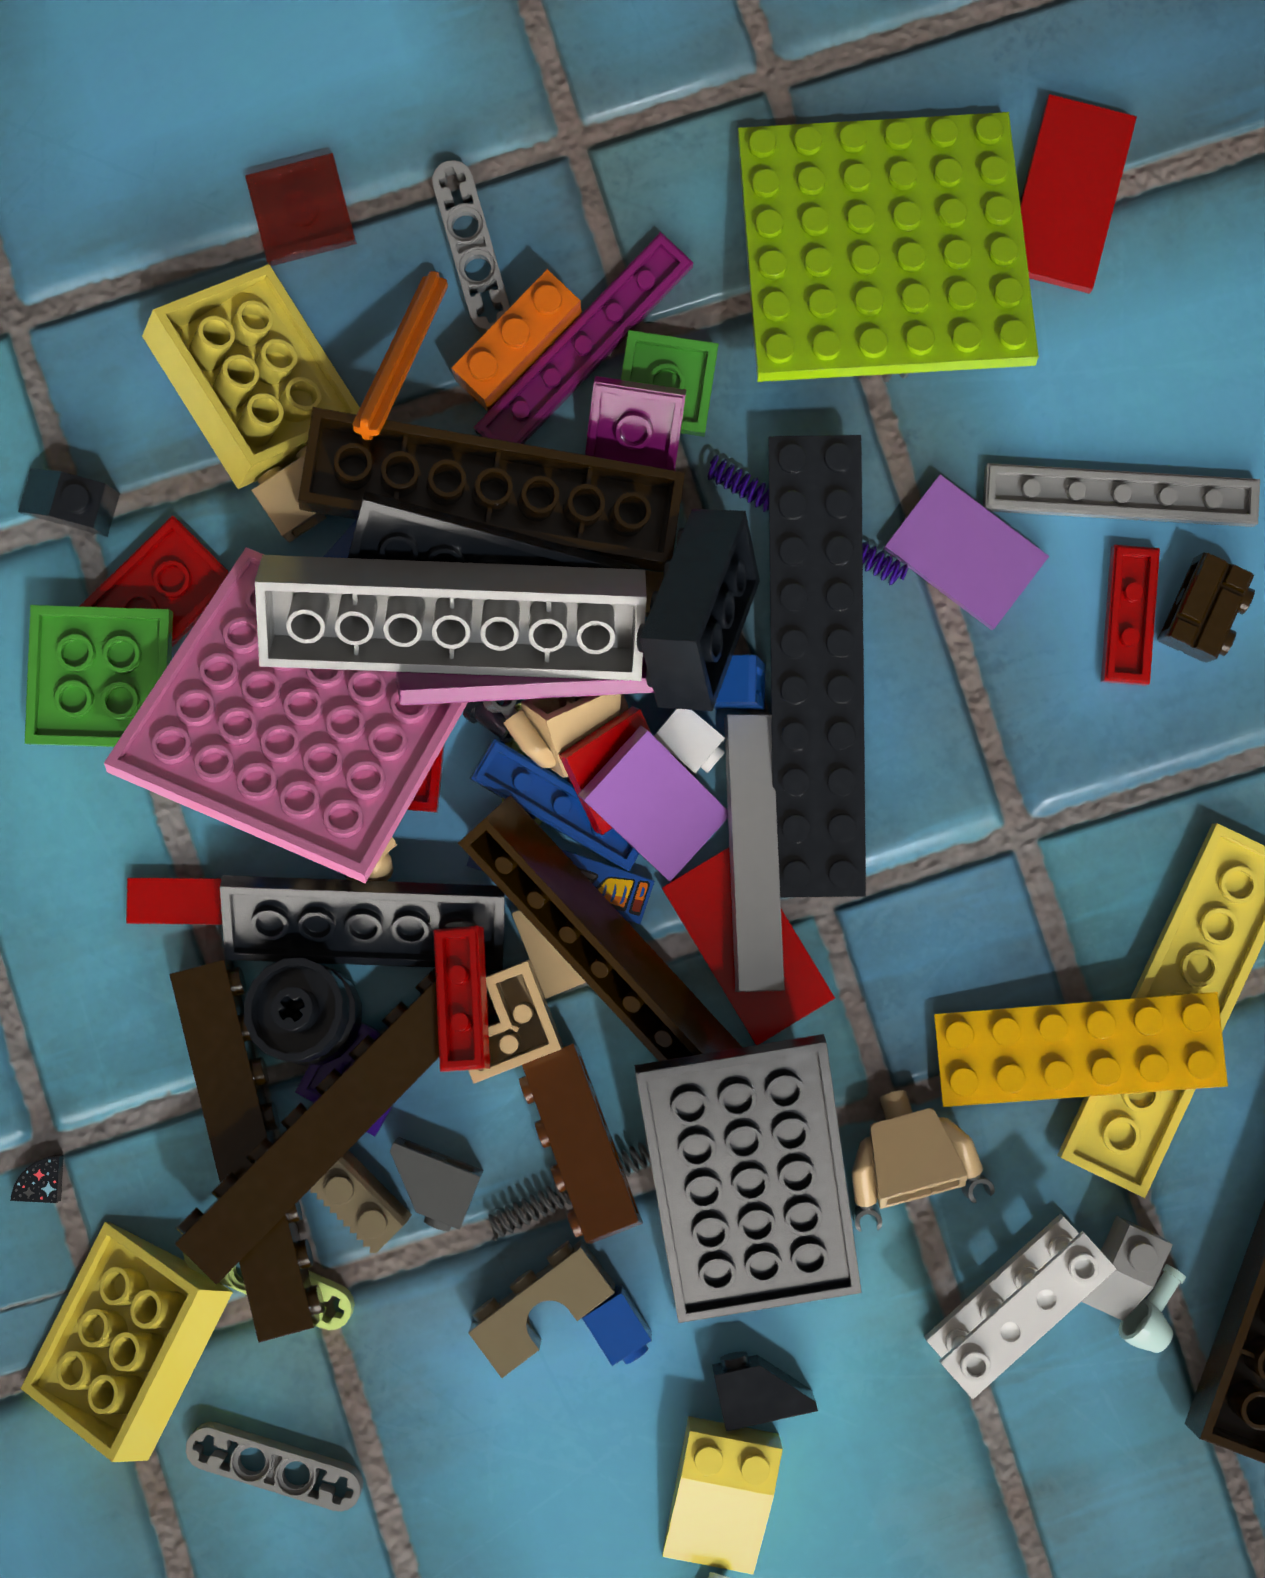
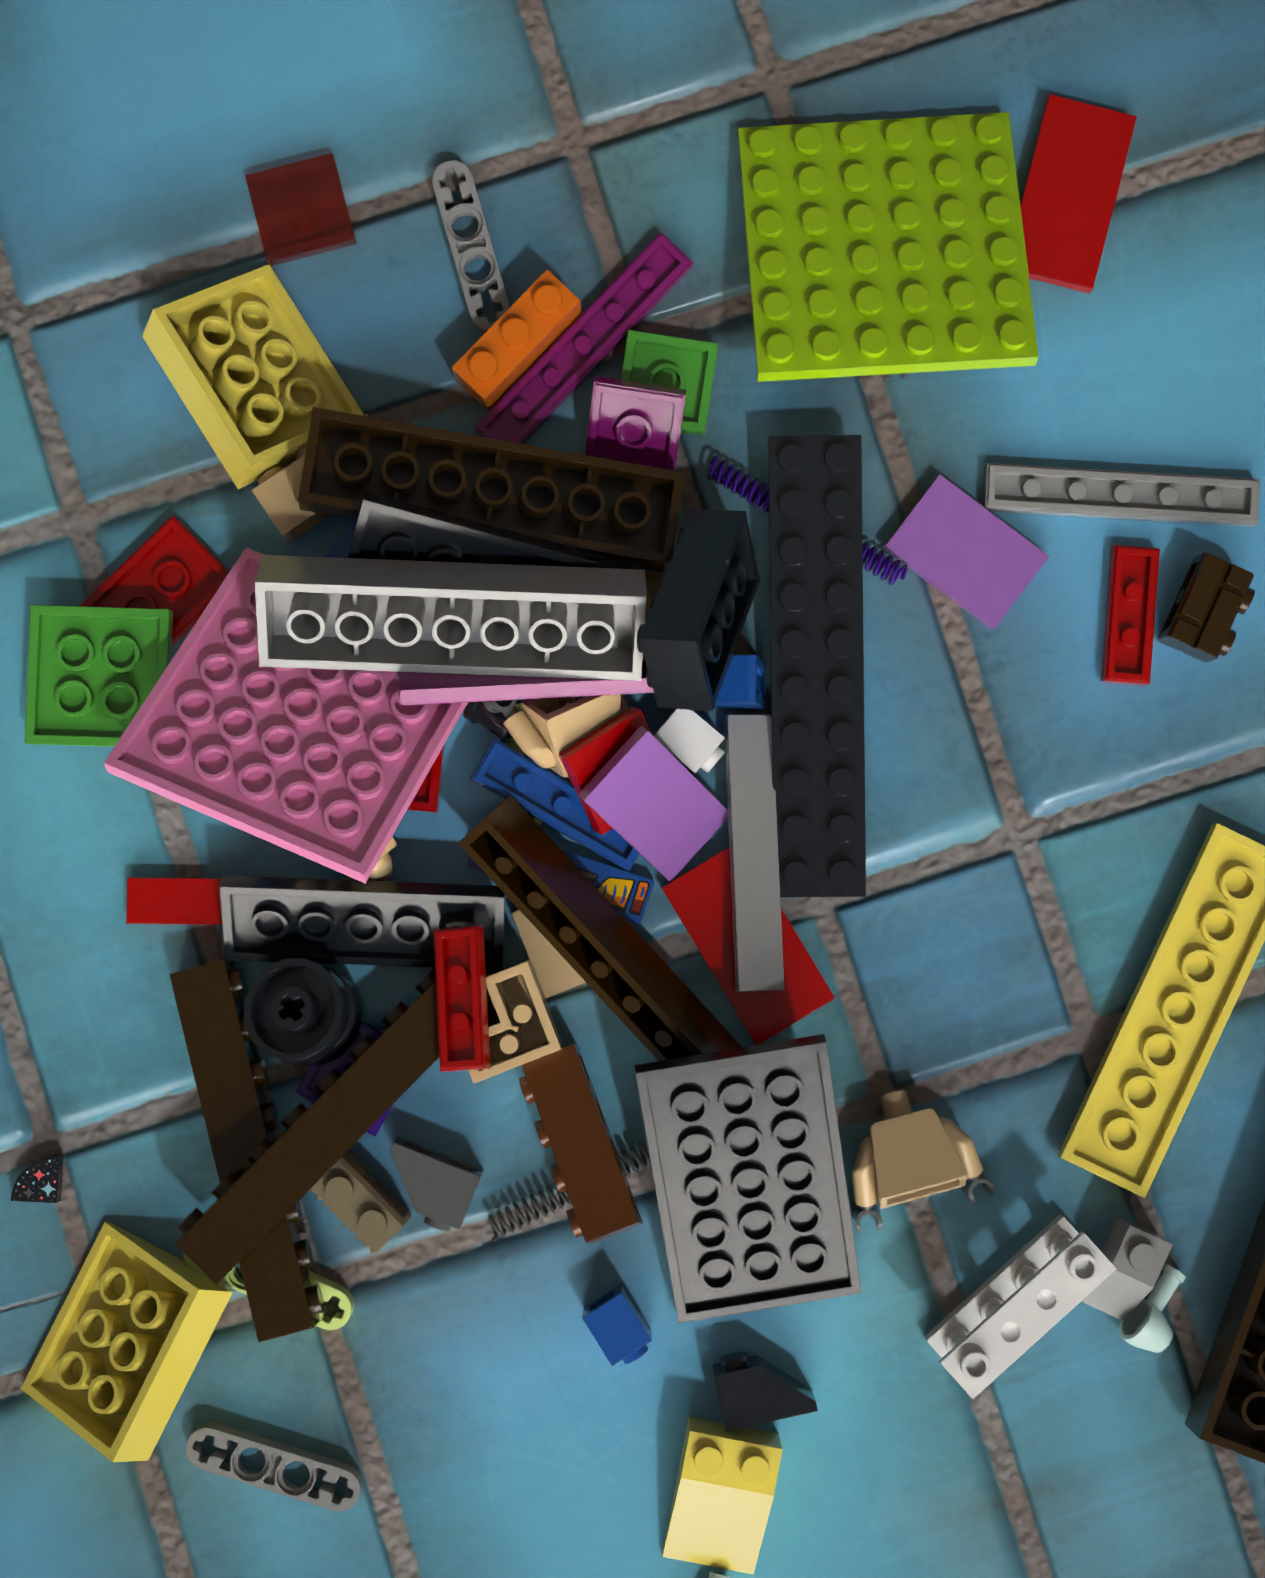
black slope [18,468,120,537] -> none
orange axle [353,271,448,440] -> none
dark tan arch [468,1240,615,1378] -> none
yellow plate [934,992,1228,1107] -> none

